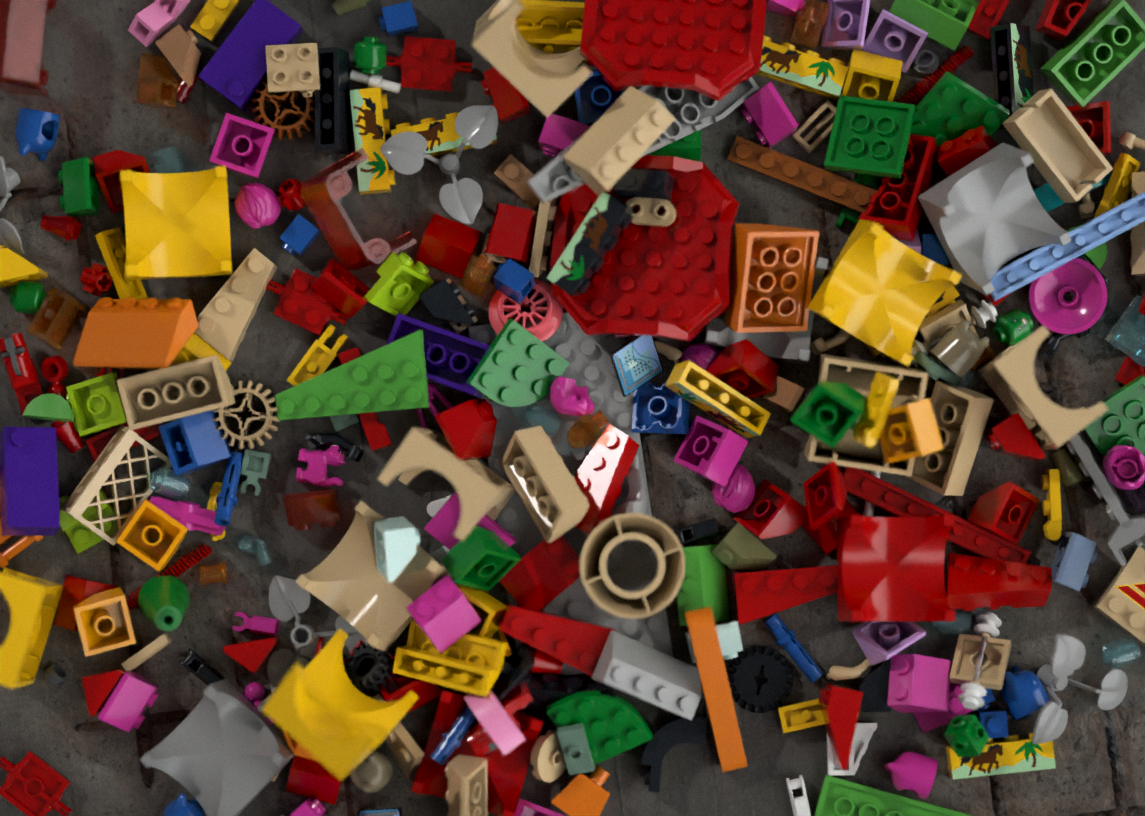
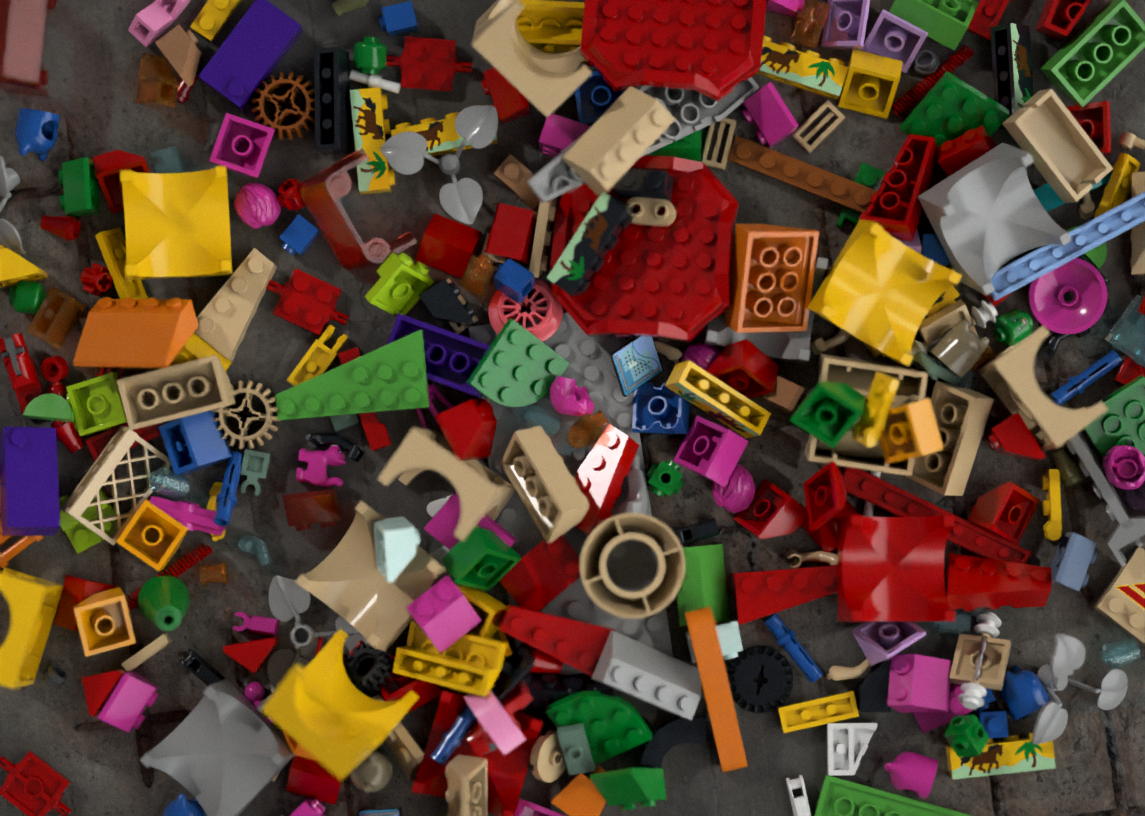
tan hinge [266,43,320,98] -> none
red slope [311,258,371,318] -> none
olive slope [712,522,777,570] -> none
red slope [818,683,863,770] -> none
green plate [824,95,916,179] -> none
none -> green slope [590,768,666,811]
none -> green brick [646,459,684,498]
none -> tan tile [700,118,737,171]
none -> tan piece [786,549,838,568]
none -> blue pin [1050,350,1122,407]

